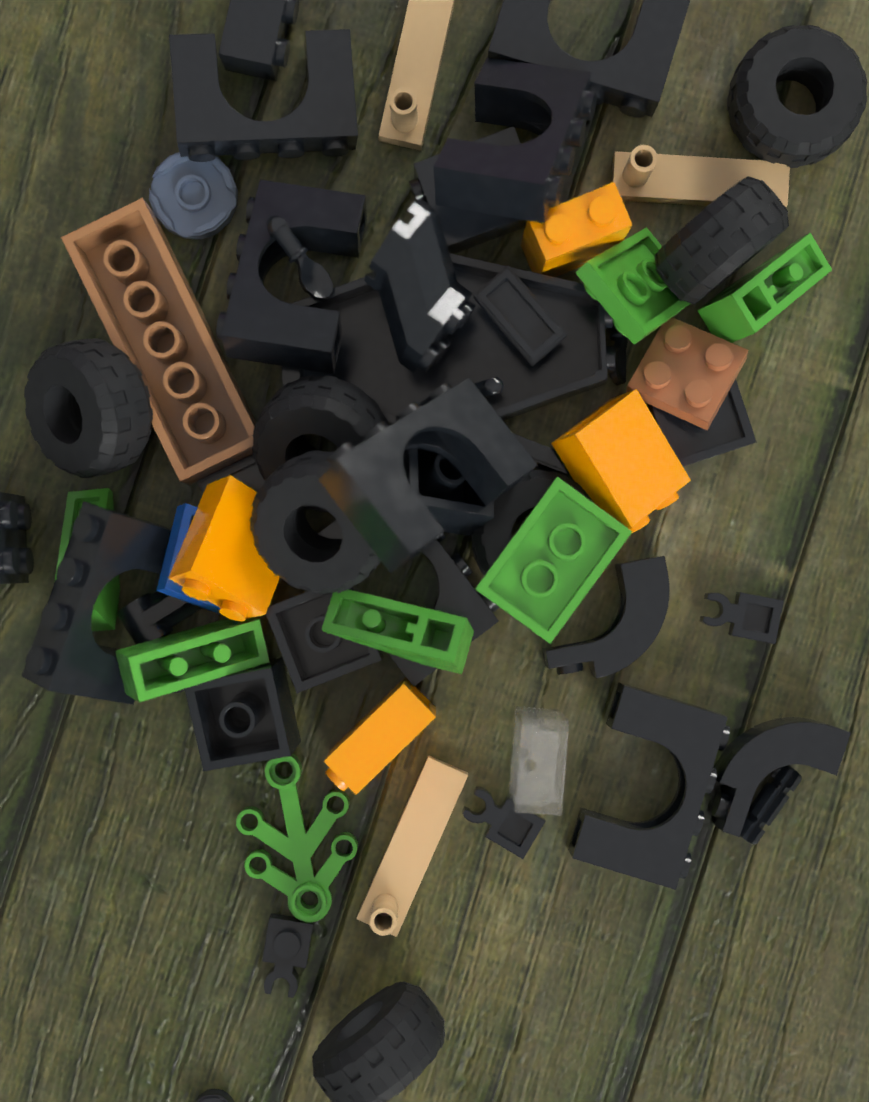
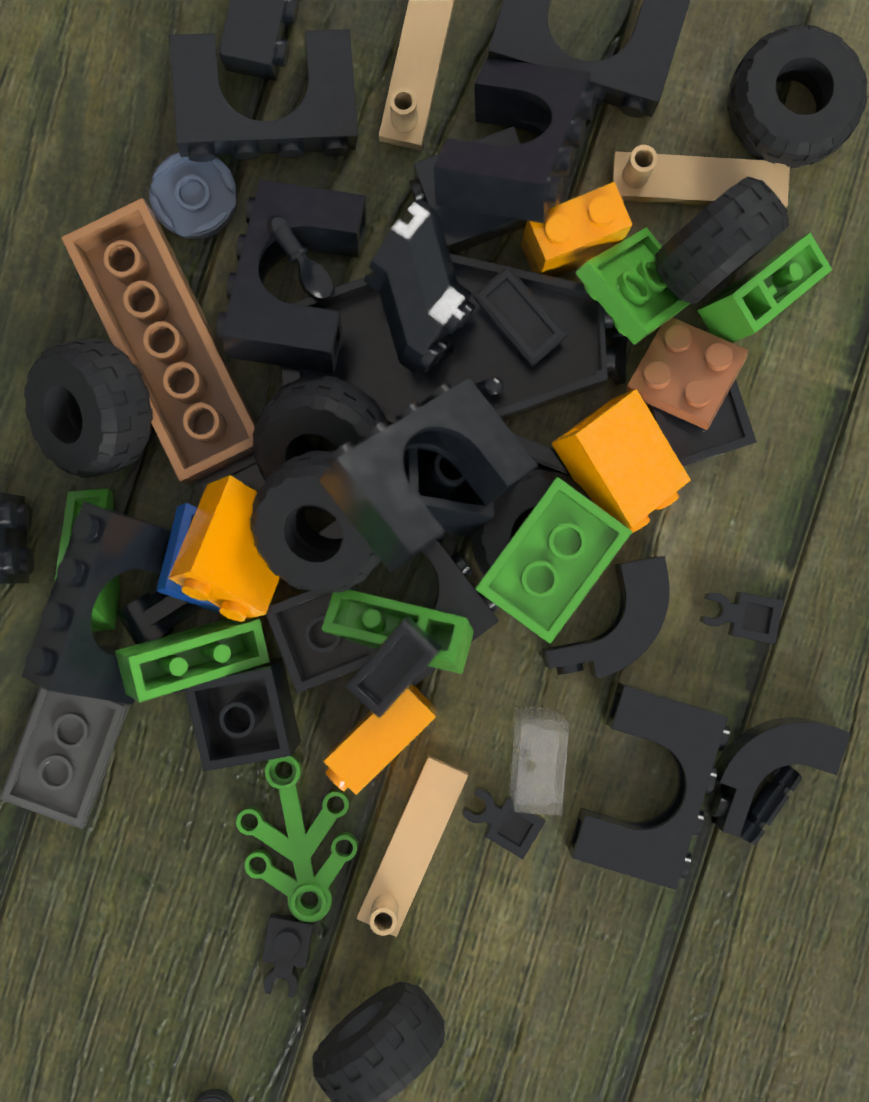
none -> dark grey tile [0,687,130,829]
none -> black tile [345,617,443,718]

